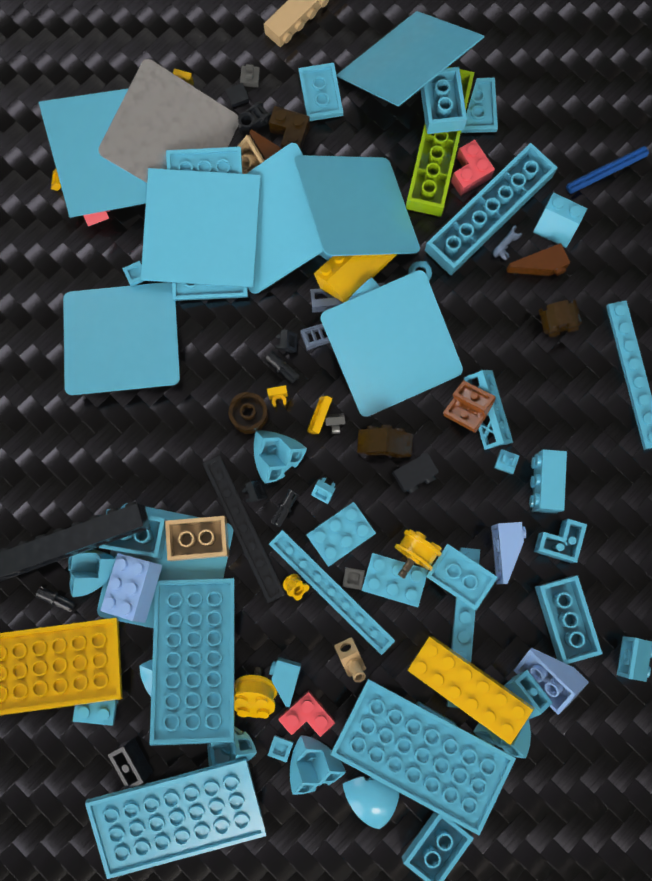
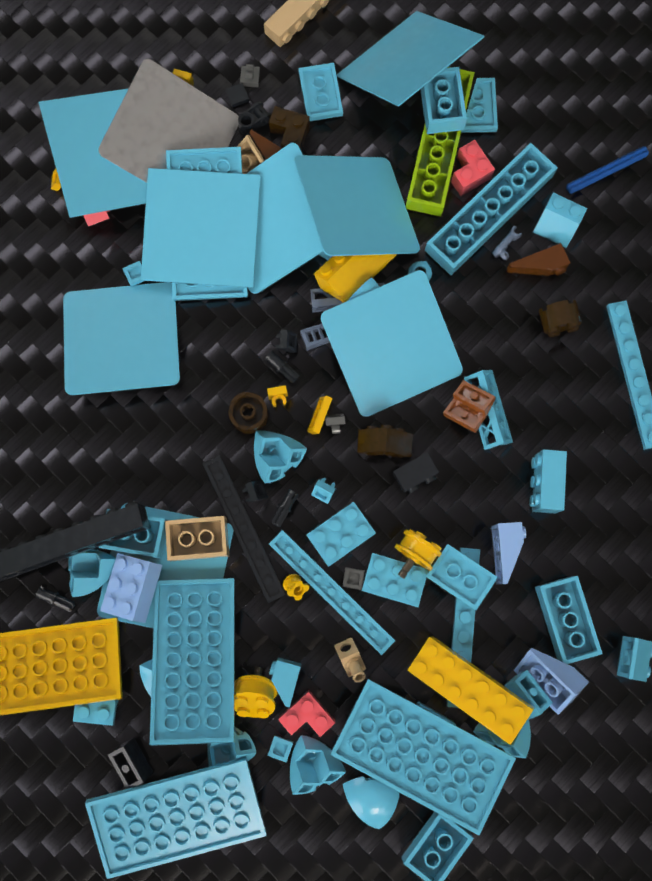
medium azure tile [494,449,519,474] -> none
medium azure brick [534,519,587,563] -> none

